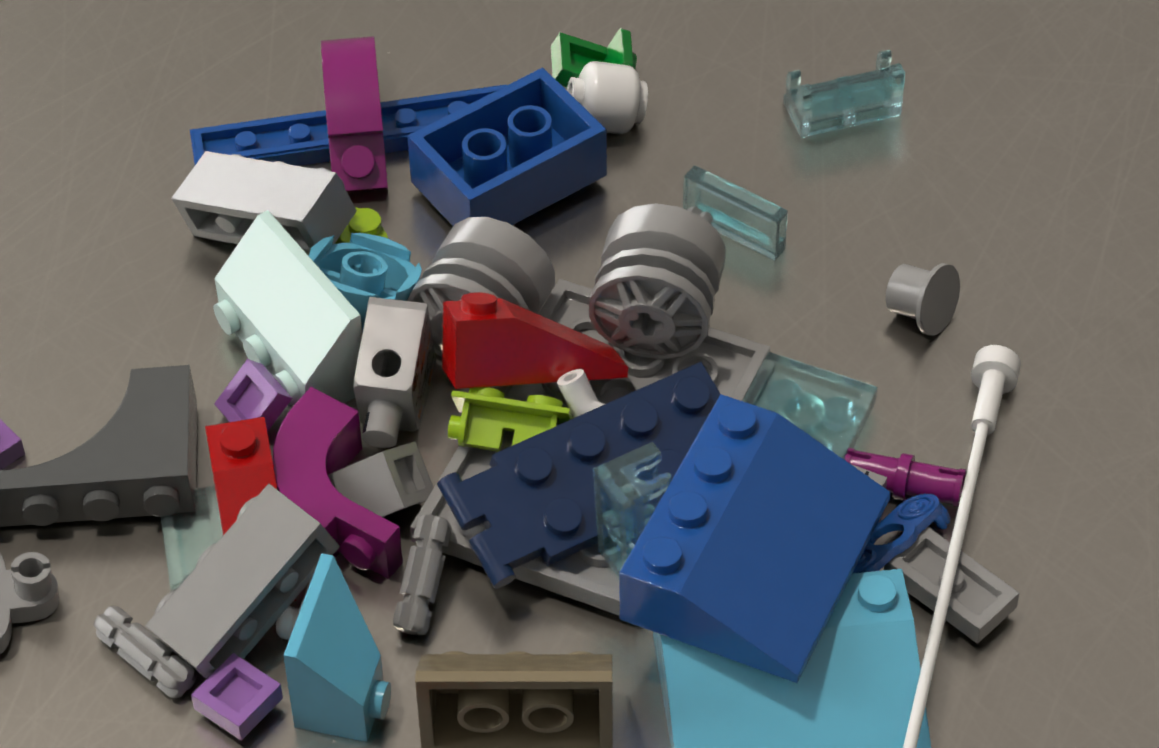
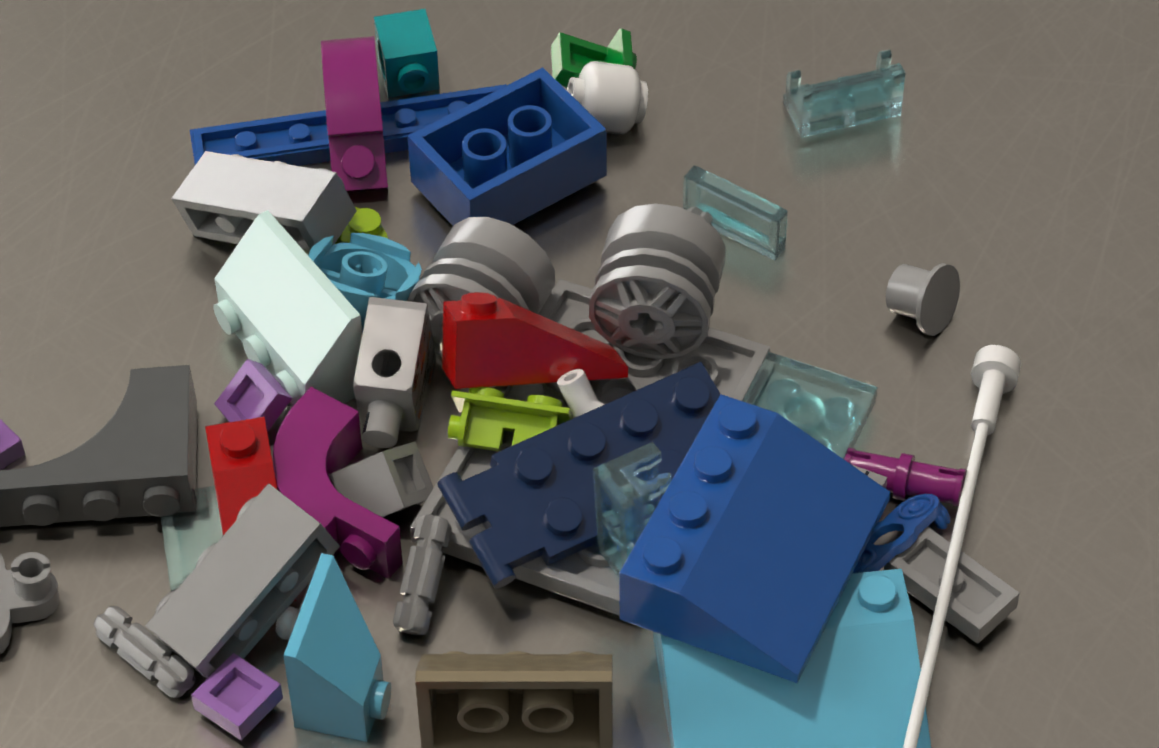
none -> teal brick [374,9,440,98]

